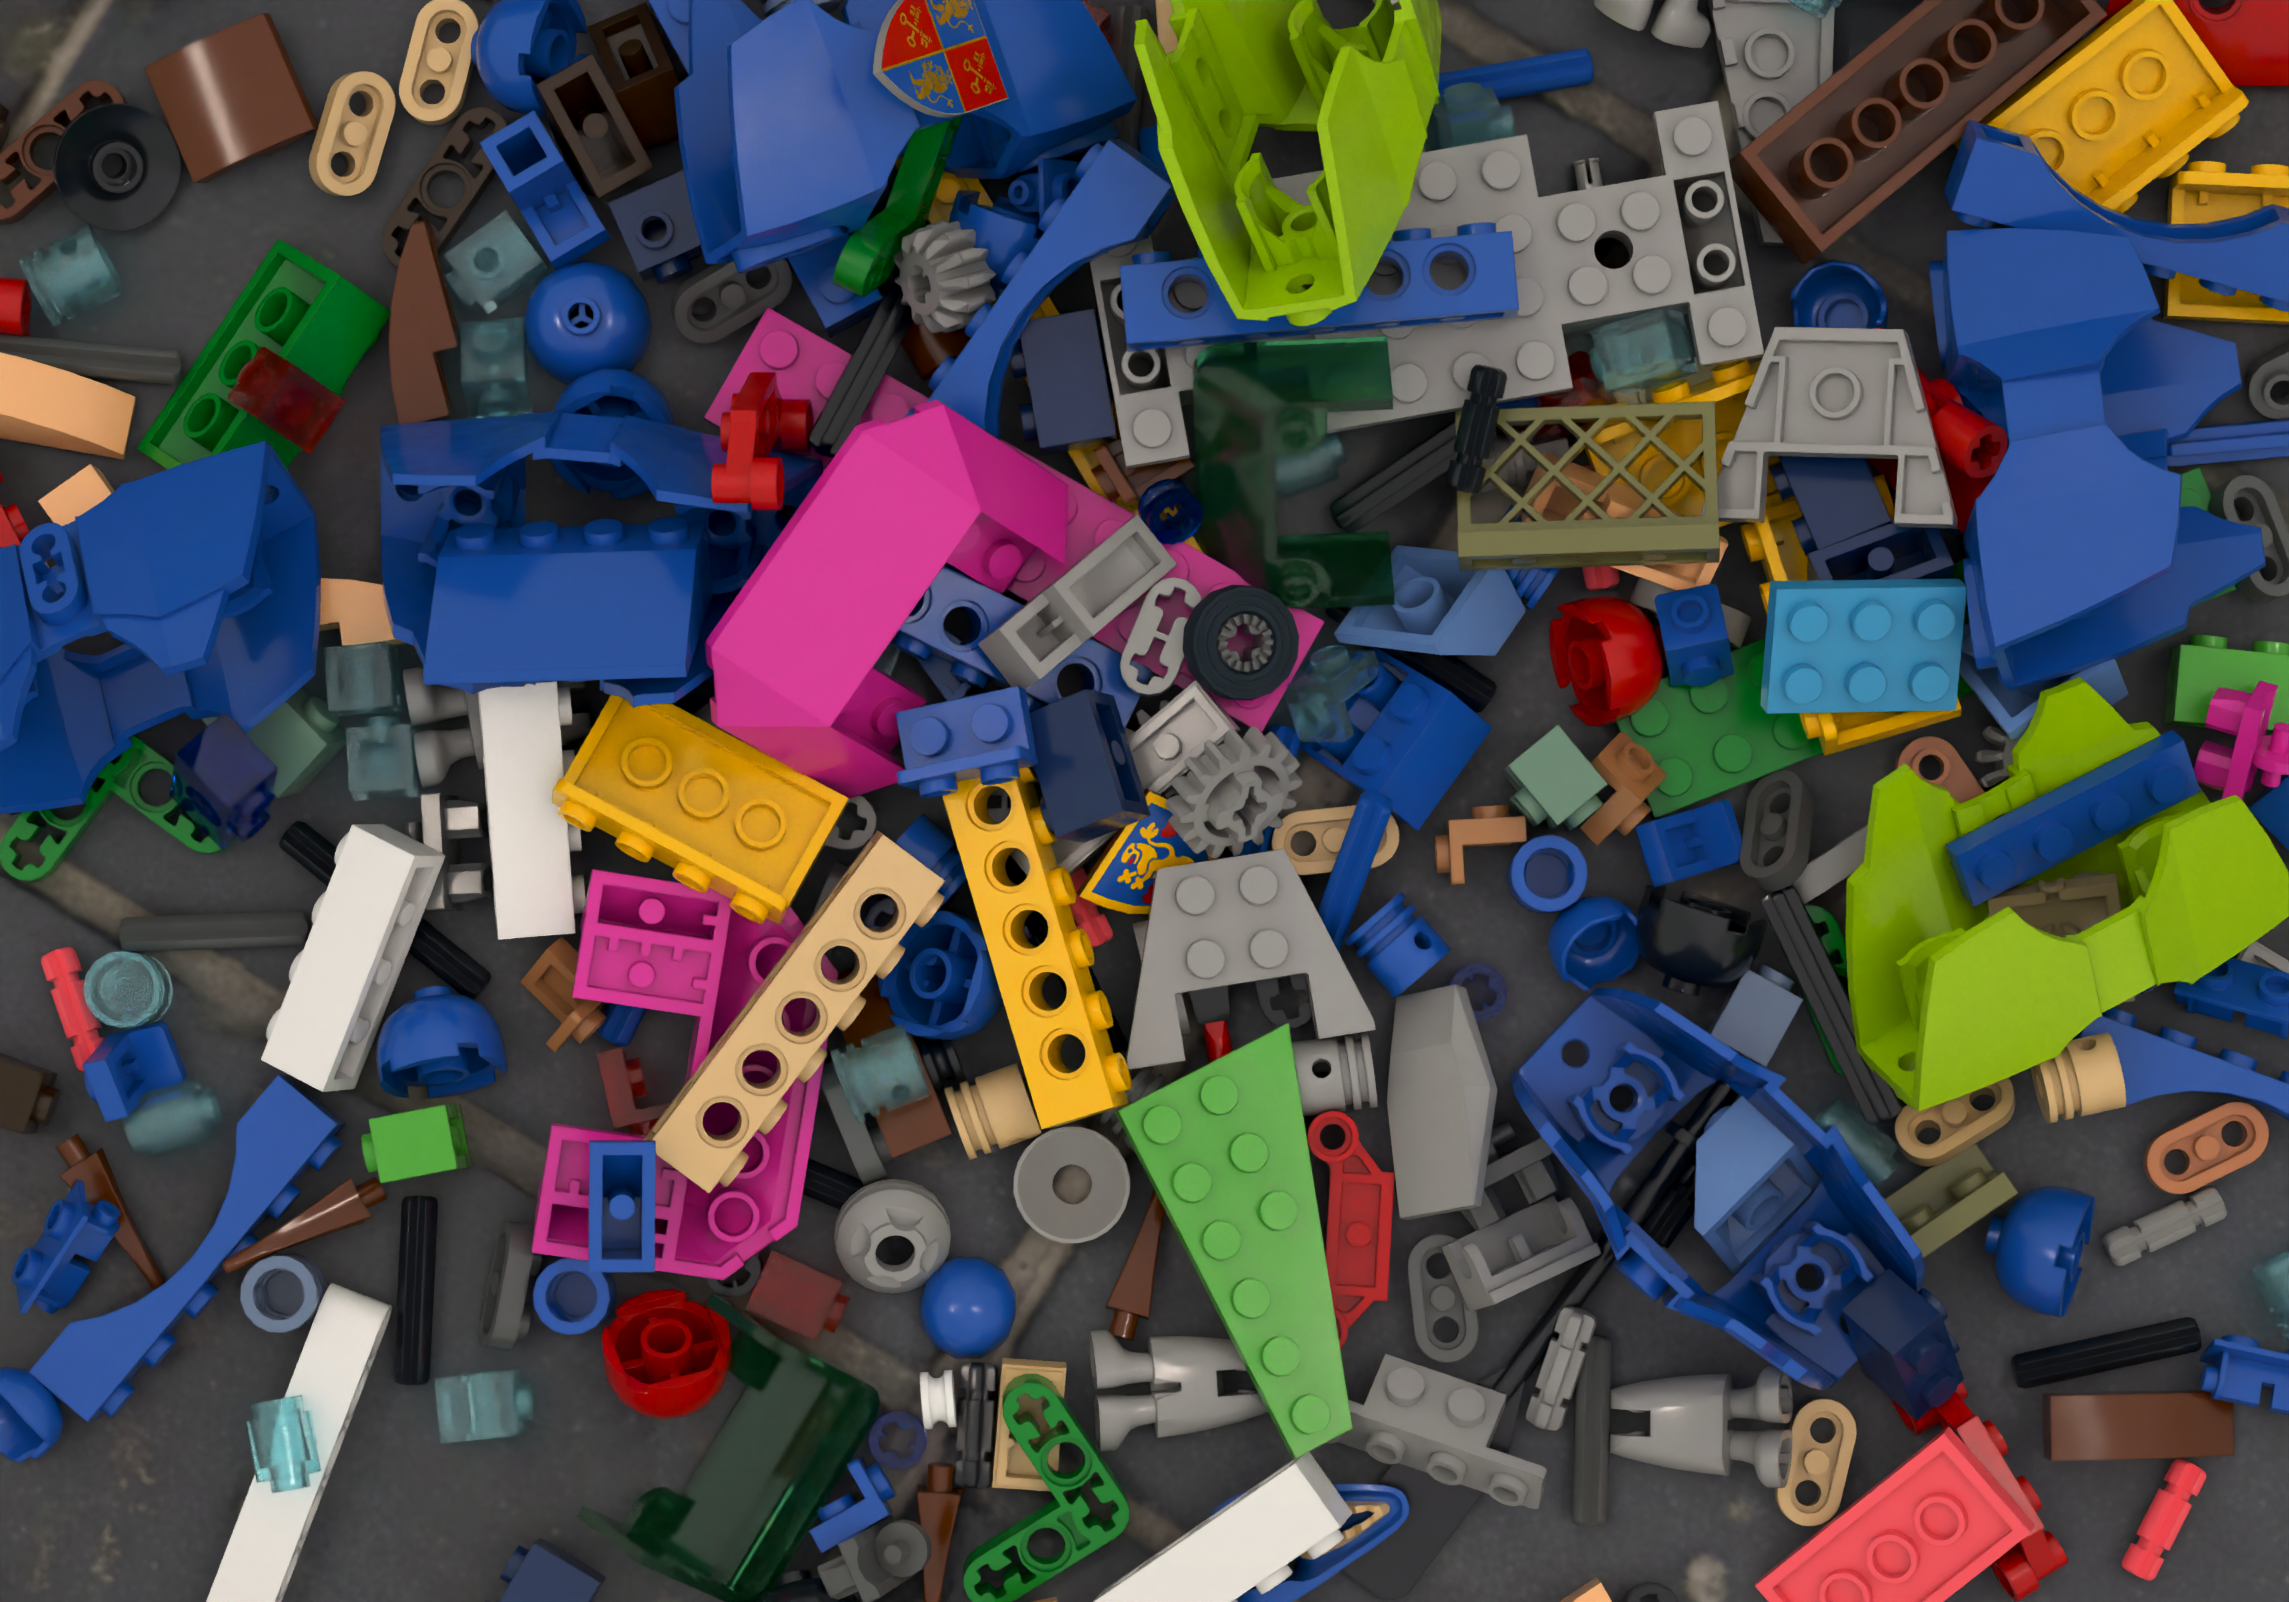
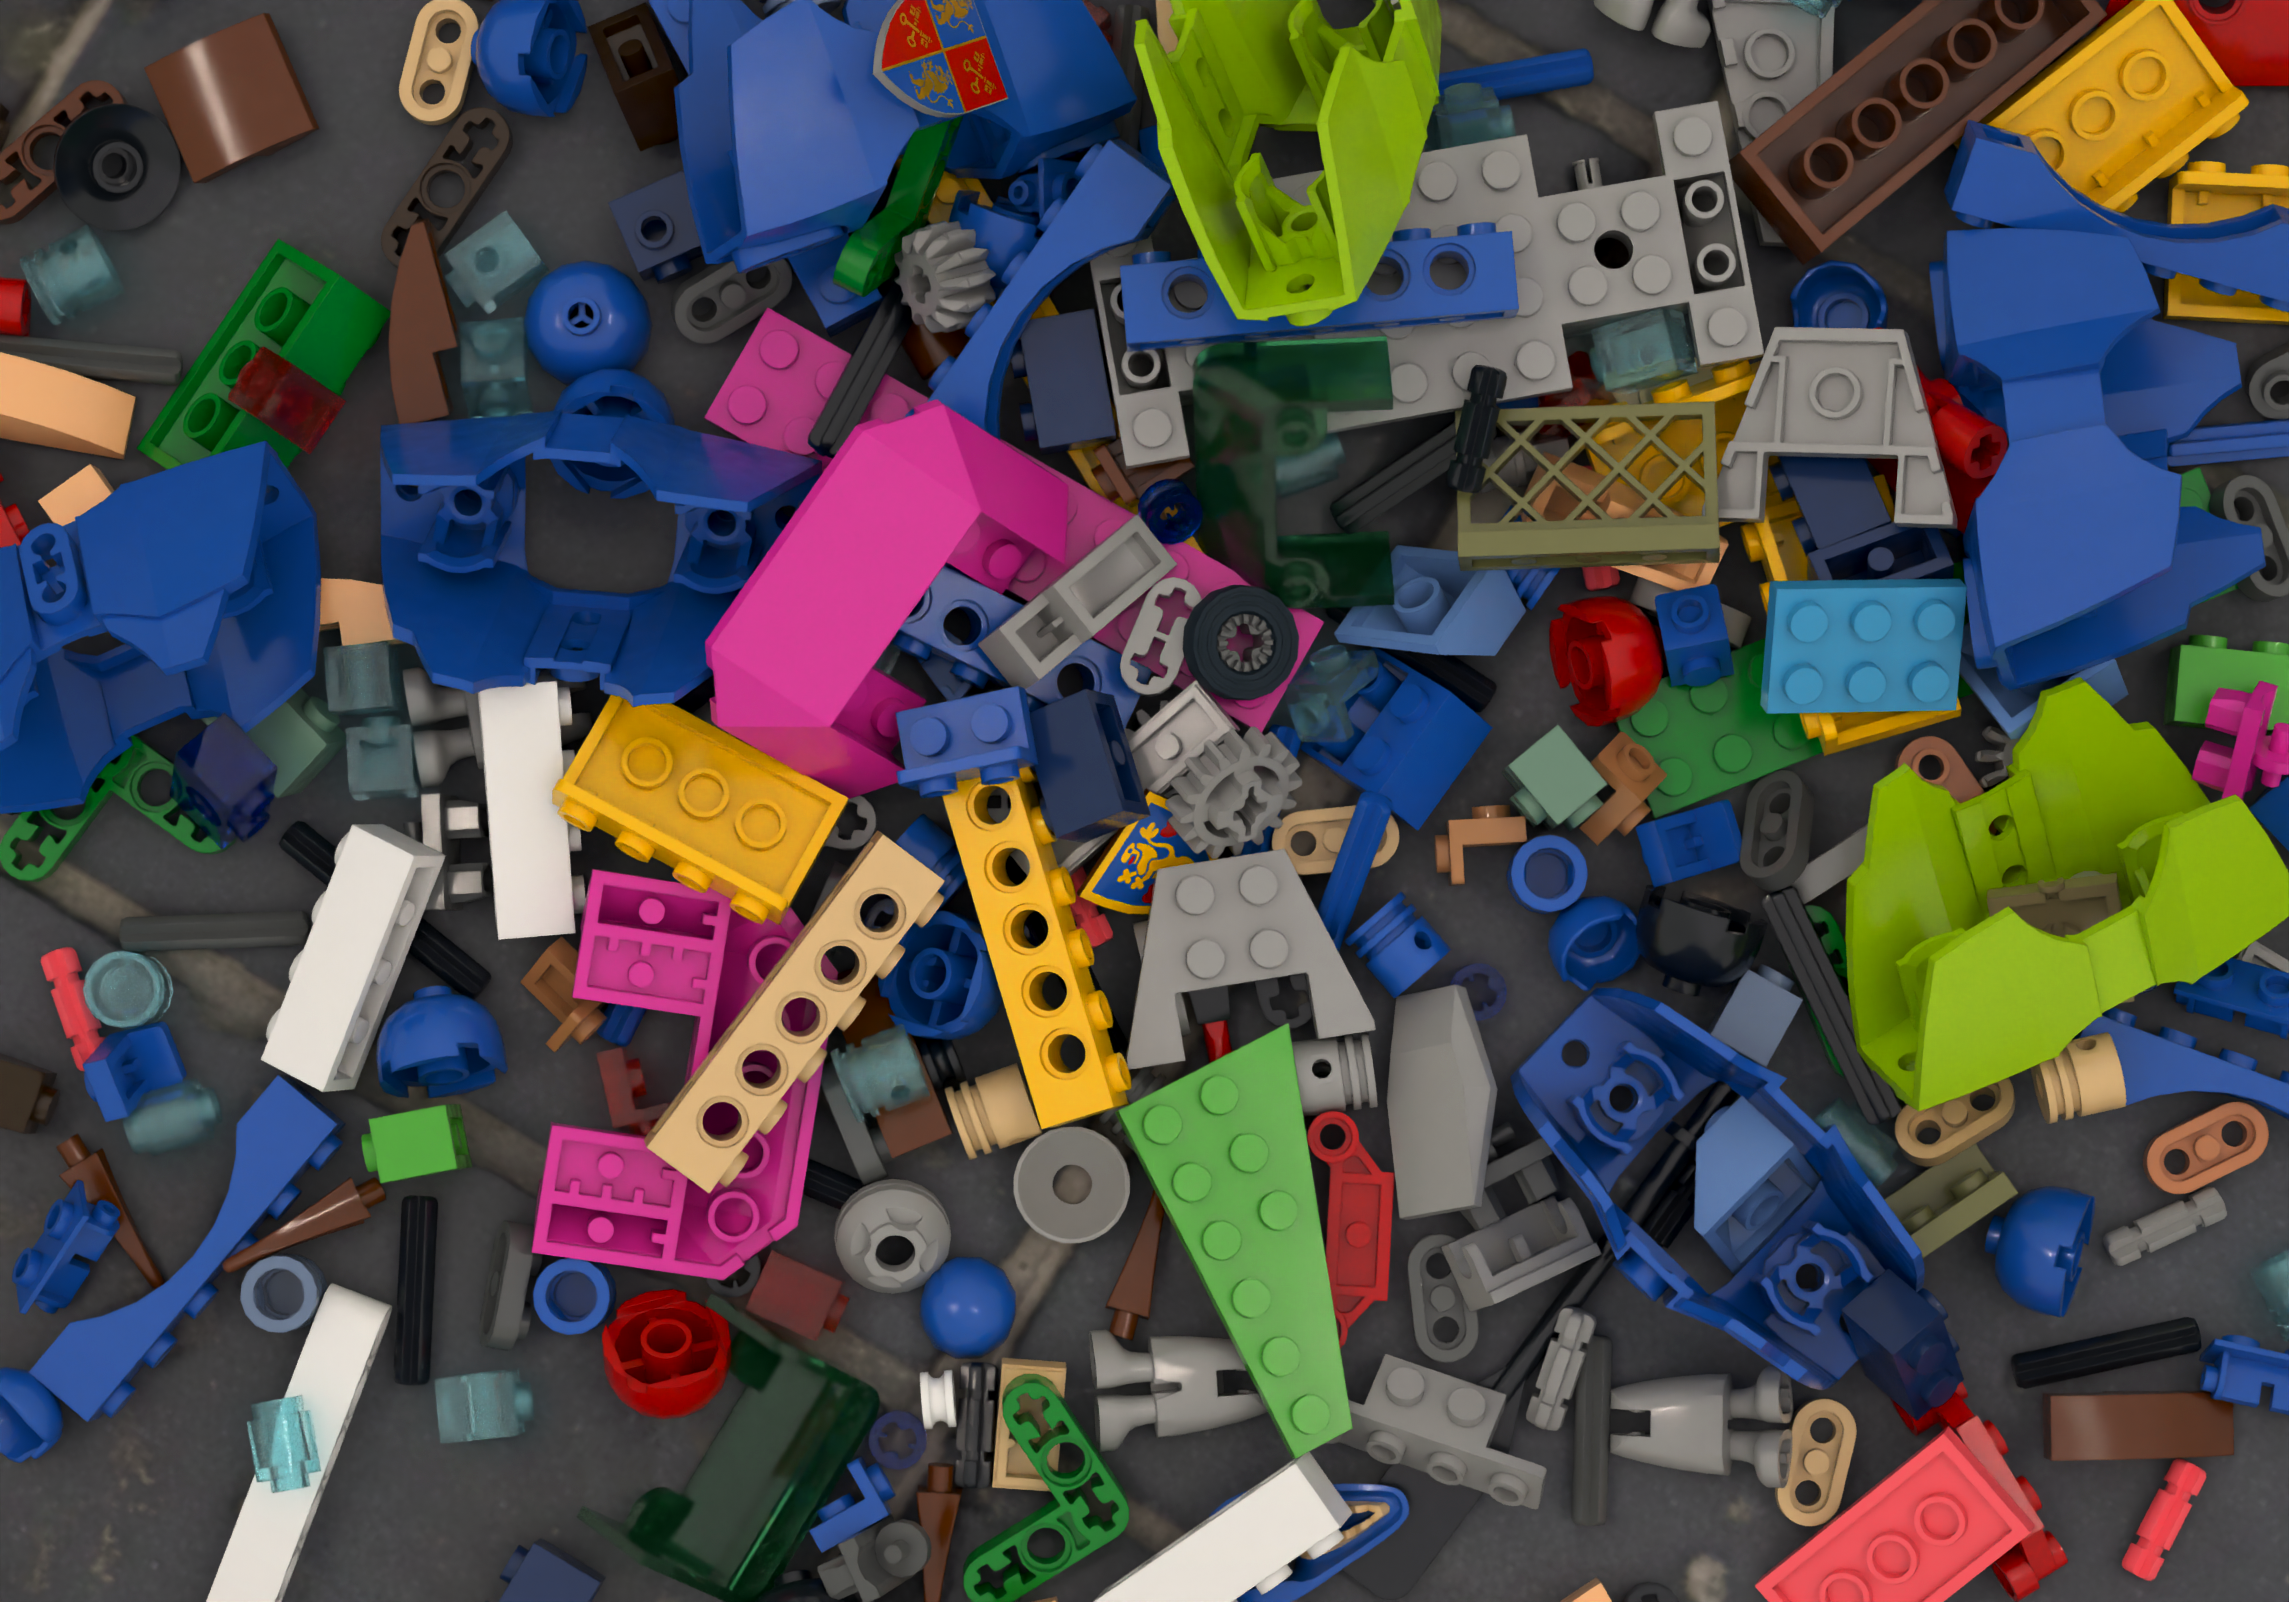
tan plate [309,71,396,196] -> none
blue slope [423,517,713,685] -> none
blue brick [479,110,611,269] -> none
dark brown slope [535,53,654,198] -> none
blue slope [588,1140,656,1273] -> none
red plate [711,372,814,510] -> none
blue plate [1945,730,2201,907] -> none

